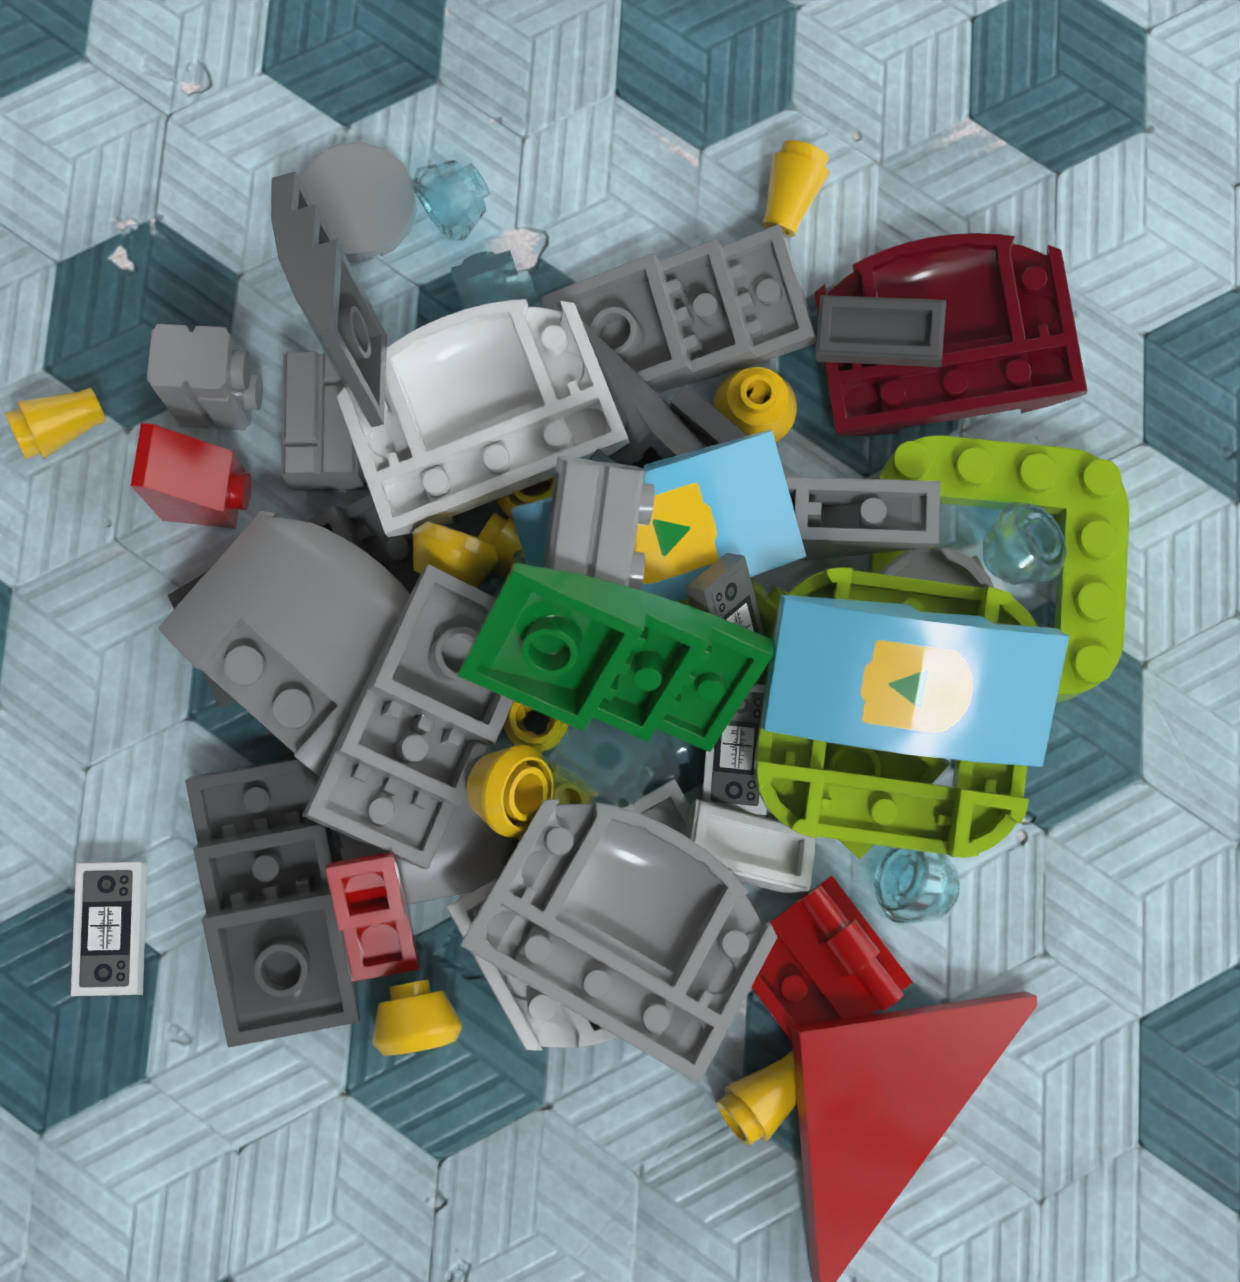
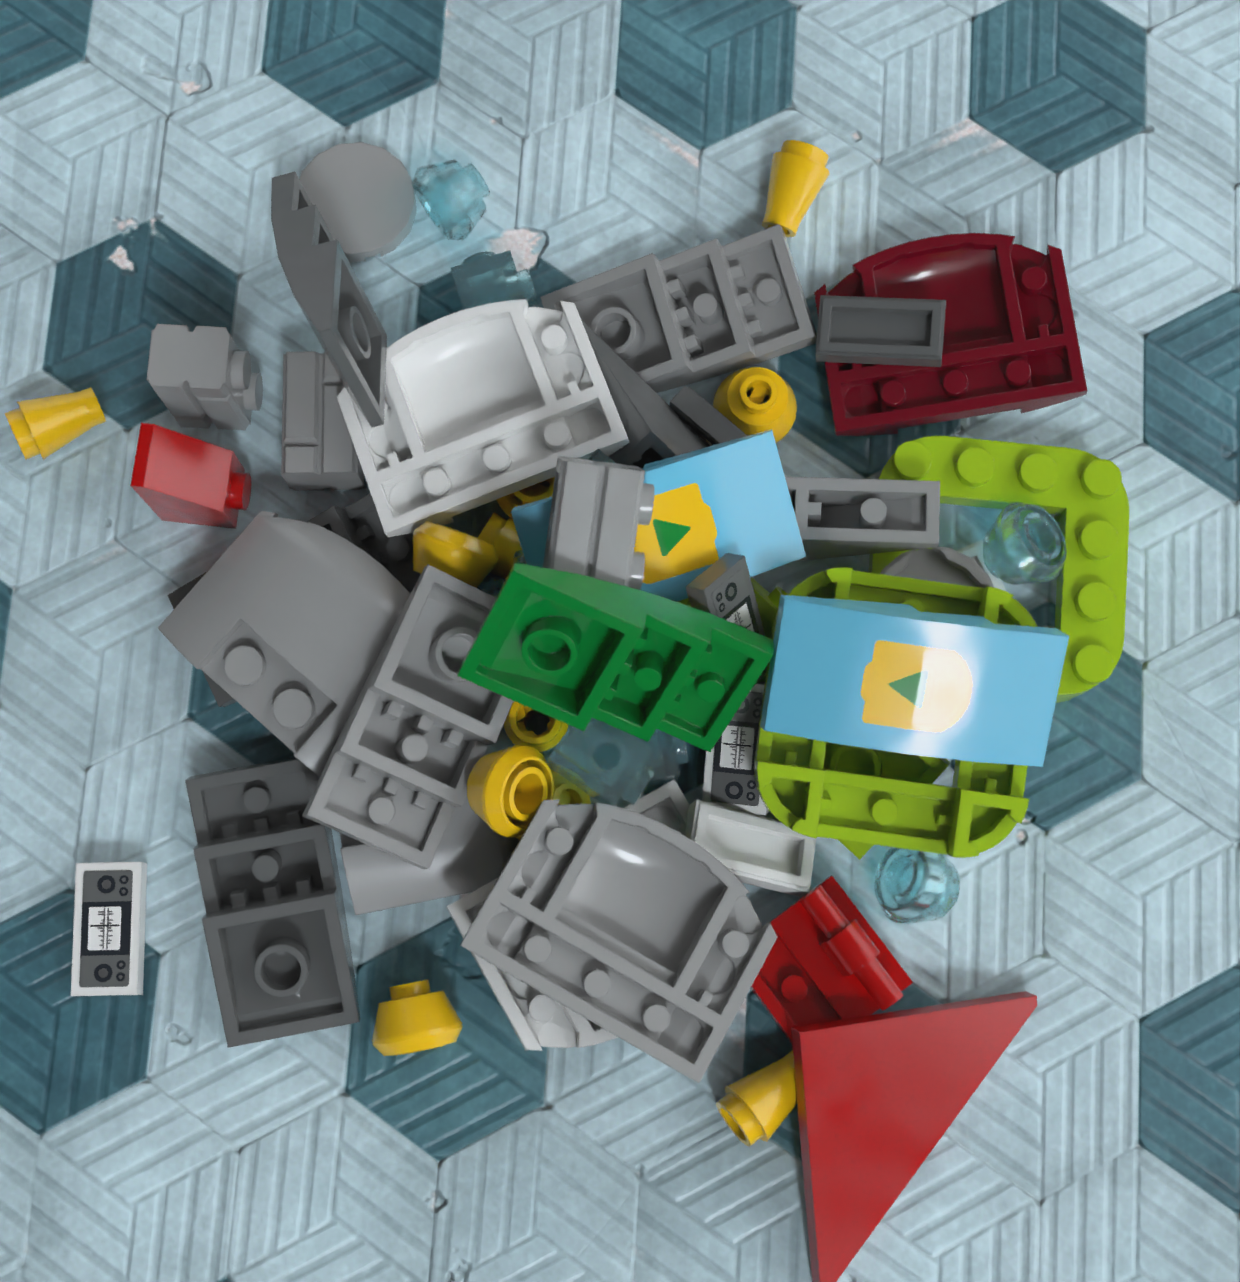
slope [325,852,419,982] -> none

